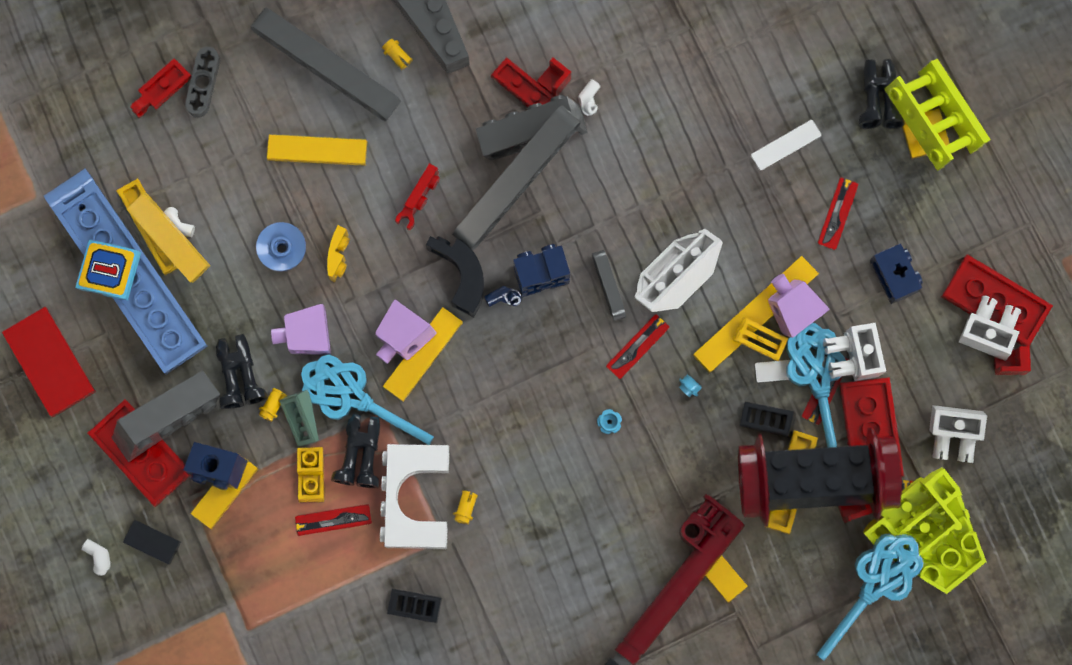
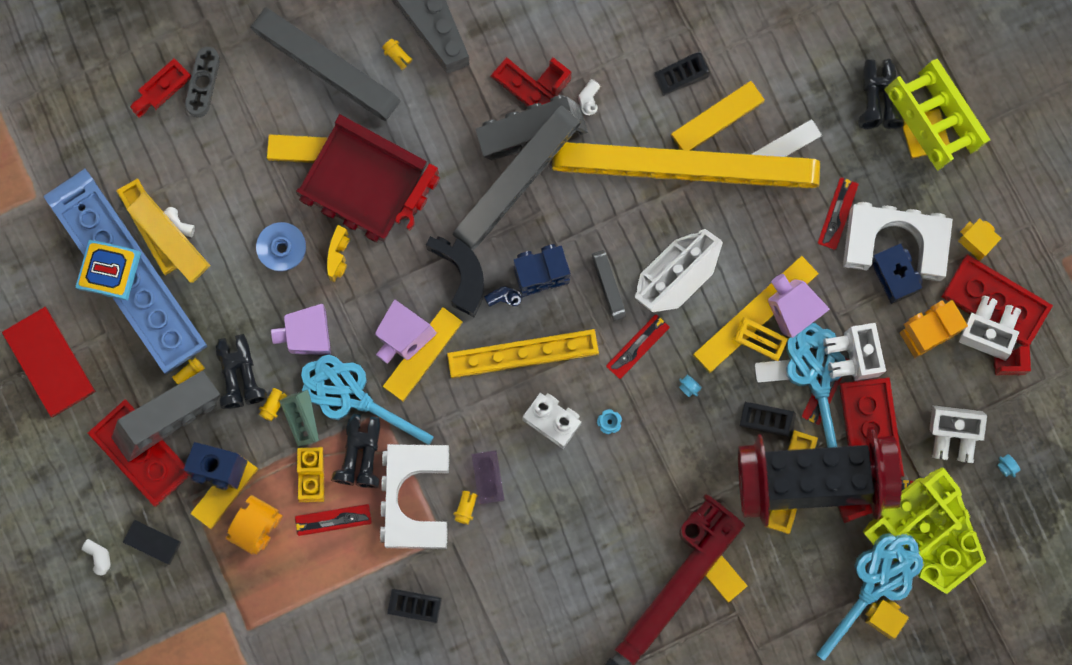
none -> yellow pin [172,357,205,385]
none -> light orange brick [226,495,283,555]
none -> dark red panel [296,114,427,243]
none -> yellow tile [447,329,599,379]
none -> clear purple plate [472,450,504,505]
none -> white brick [523,393,581,449]
none -> yellow beam [552,142,820,188]
none -> black slope [654,51,710,95]
none -> yellow tile [671,81,765,151]
none -> white arch [843,202,953,281]
none -> yellow brick [865,599,909,639]
none -> light orange brick [900,300,968,358]
none -> yellow brick [958,218,1002,261]
none -> medium azure plate [997,454,1020,478]

